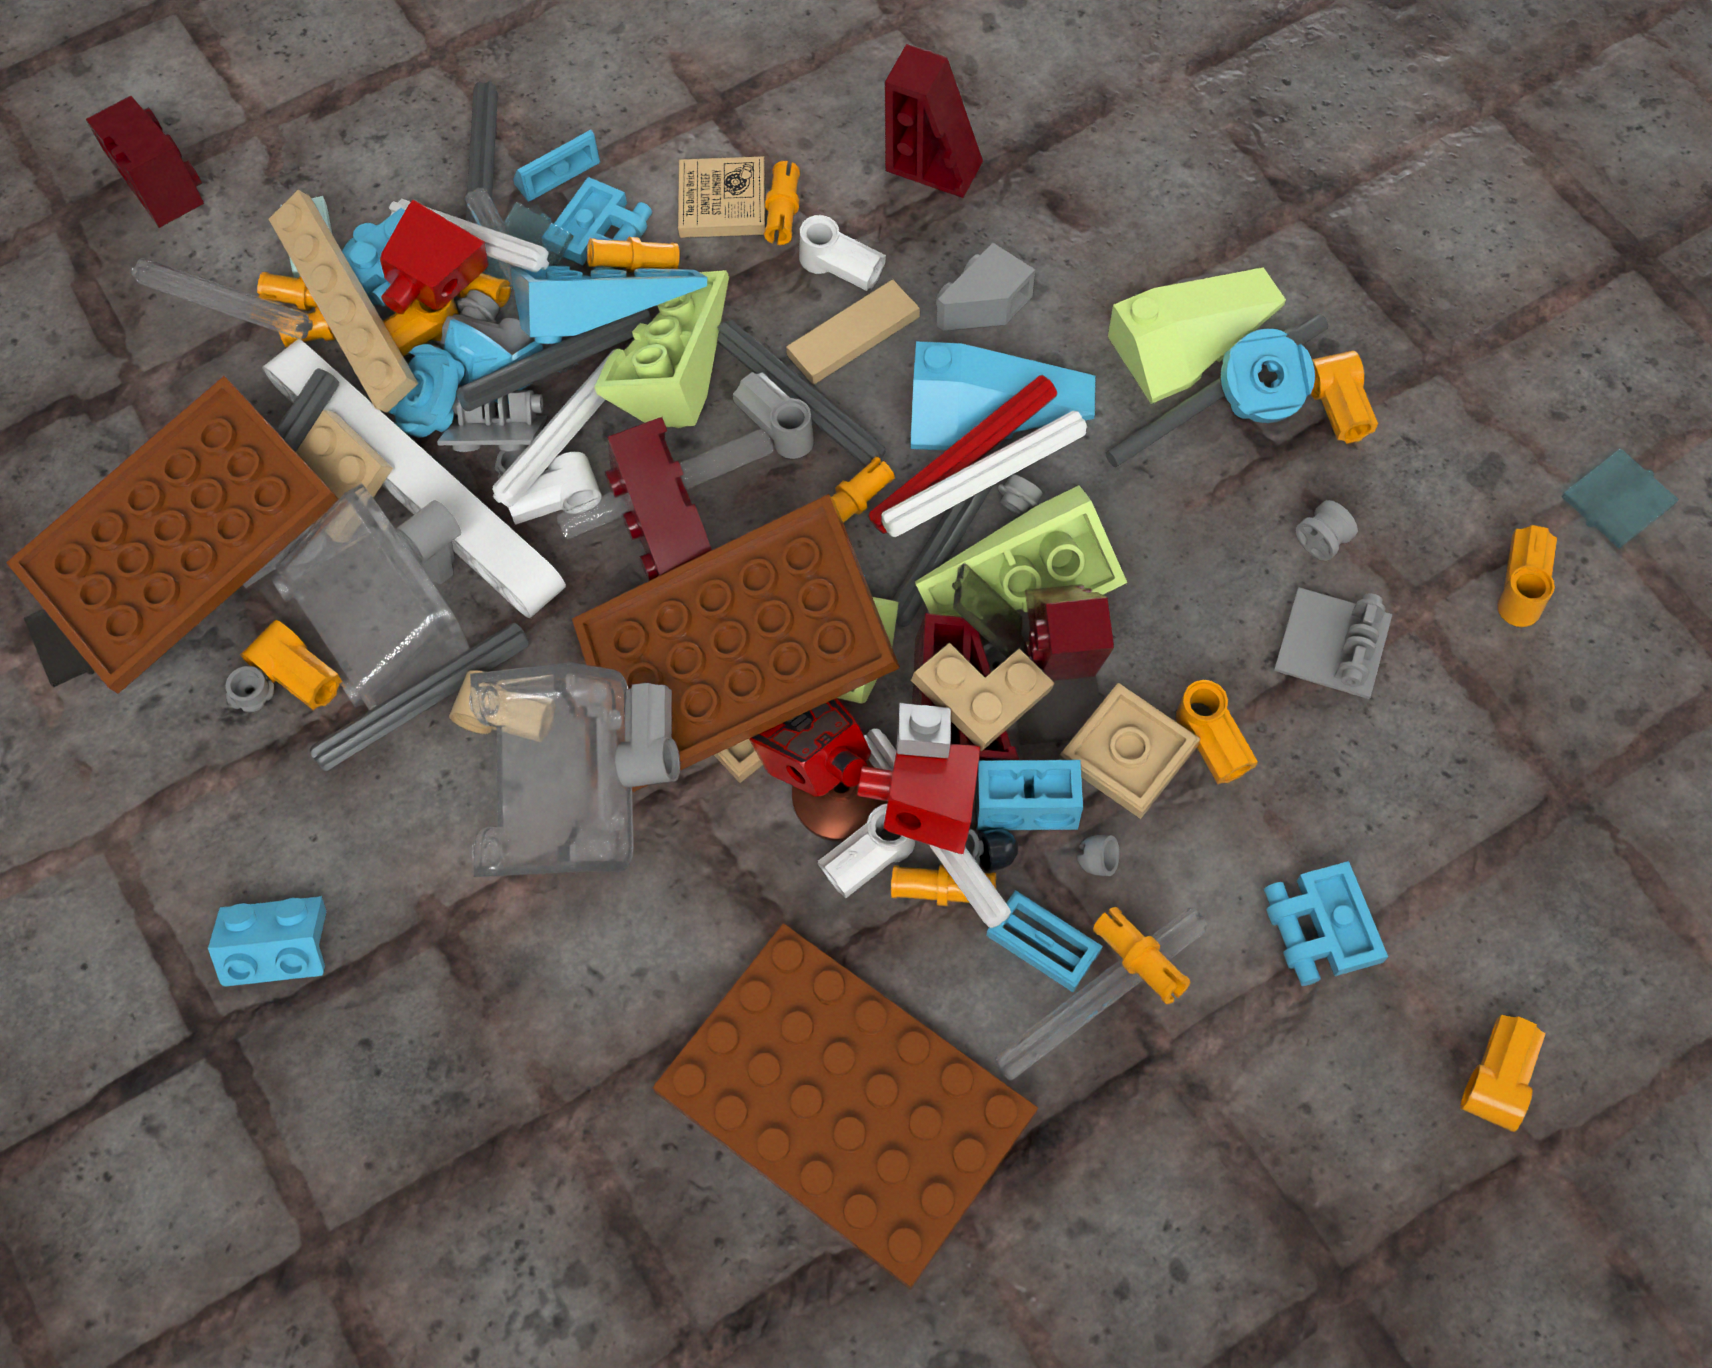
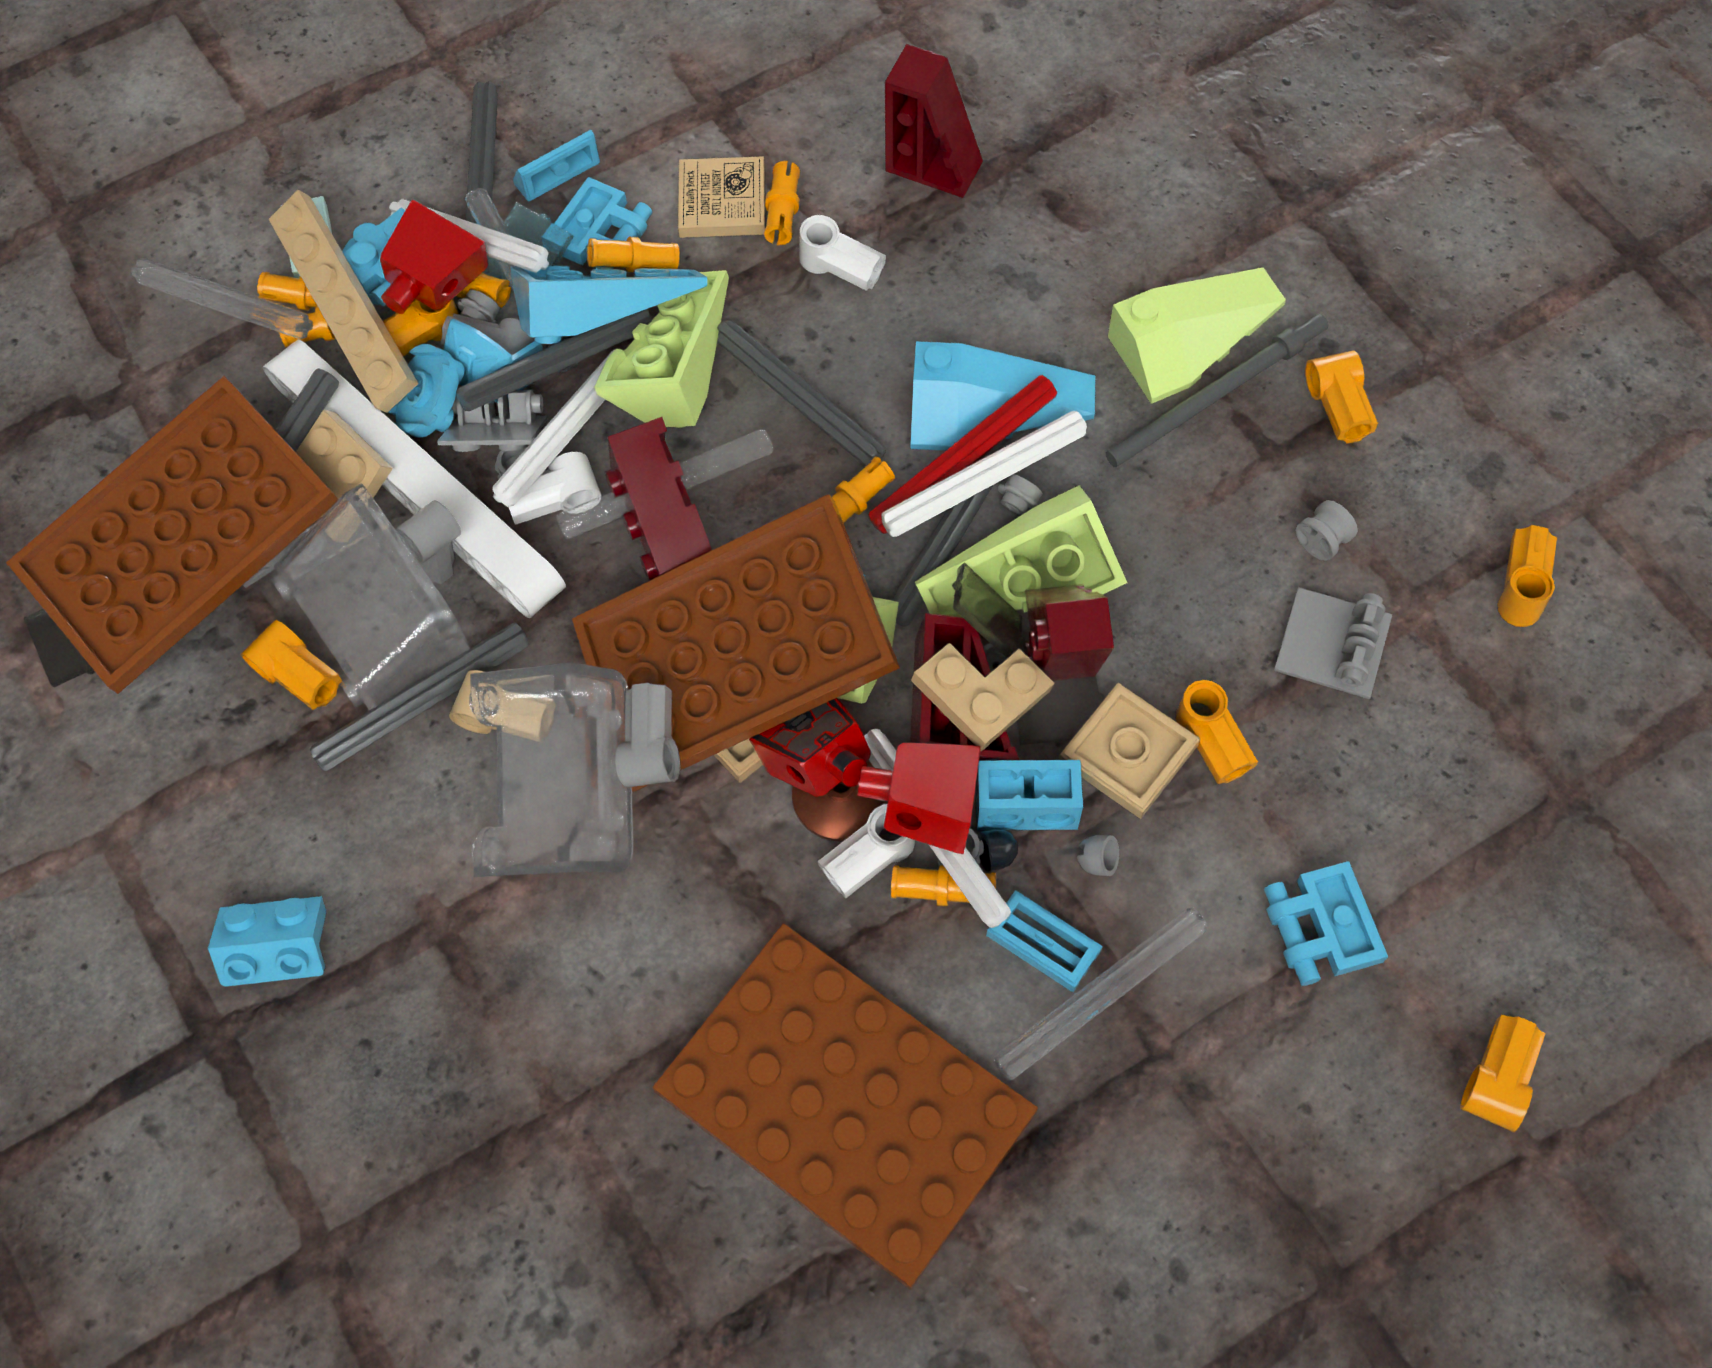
dark red wedge [86,96,204,228] -> none
light grey plate [226,666,274,713] -> none
light grey piece [733,372,814,459] -> none
tan tile [786,279,920,385] -> none
light grey plate [897,703,951,758] -> none
light grey slope [936,243,1035,331] -> none
light orange pin [1093,907,1190,1004] -> none
medium azure plate [1221,329,1315,423] -> none
clear light blue piece [1562,448,1679,549] -> none

